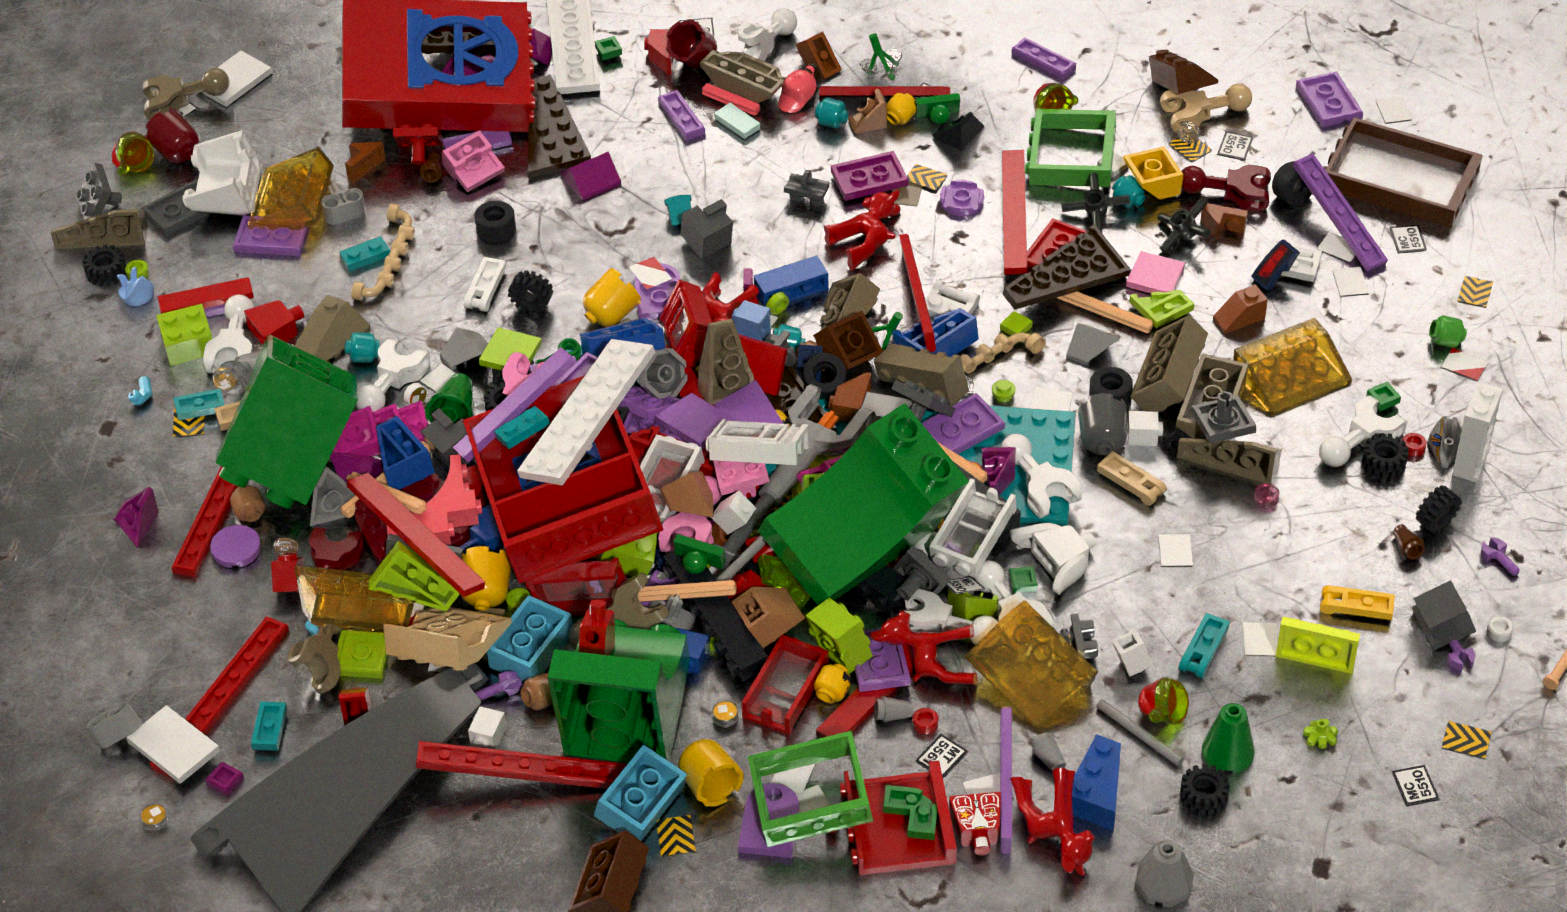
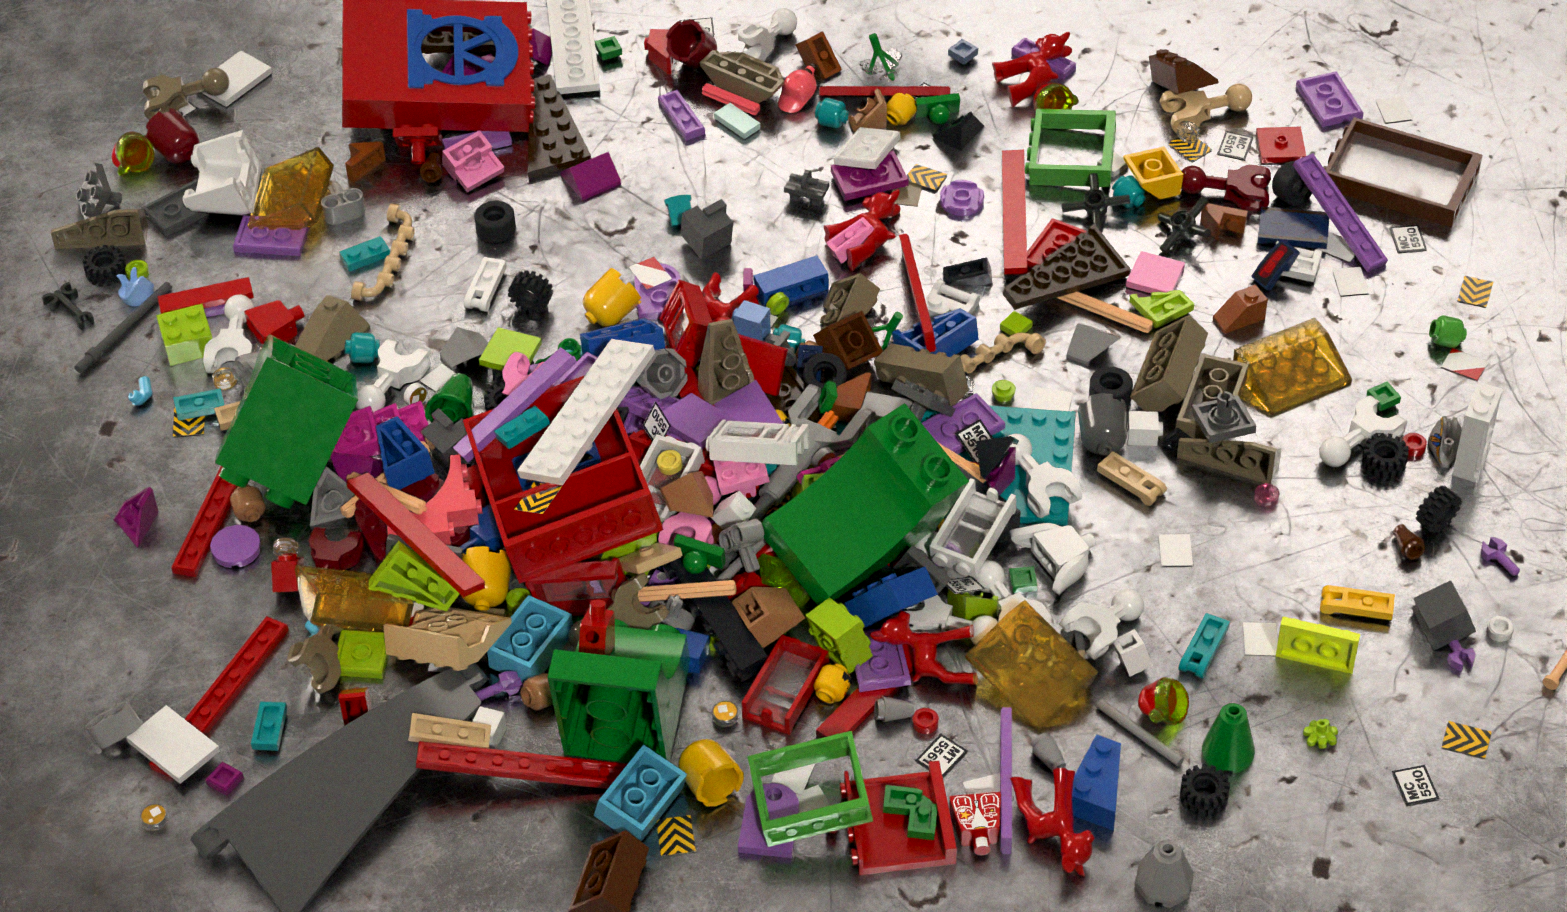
none -> pearl dark grey bar [42,282,95,330]
none -> dark grey bar [74,282,172,373]
none -> tan plate [408,713,491,749]
none -> sticker [514,482,562,514]
none -> tan plate [619,543,683,574]
none -> sticker [642,401,671,442]
none -> light yellow tile [657,450,683,475]
none -> light grey beam [719,519,764,573]
none -> light grey tile [812,447,837,468]
none -> green tile [818,381,838,414]
none -> bright pink slope [826,217,874,264]
none -> white tile [833,127,901,169]
none -> blue wedge [845,566,938,628]
none -> black slope [943,257,993,286]
none -> sand blue plate [948,38,978,64]
none -> sticker [955,419,994,464]
none -> black slope [976,436,1019,481]
none -> red animal [992,31,1072,107]
none -> white piece [1059,588,1144,660]
none -> plate [1256,126,1306,163]
none -> tile [1257,206,1330,249]

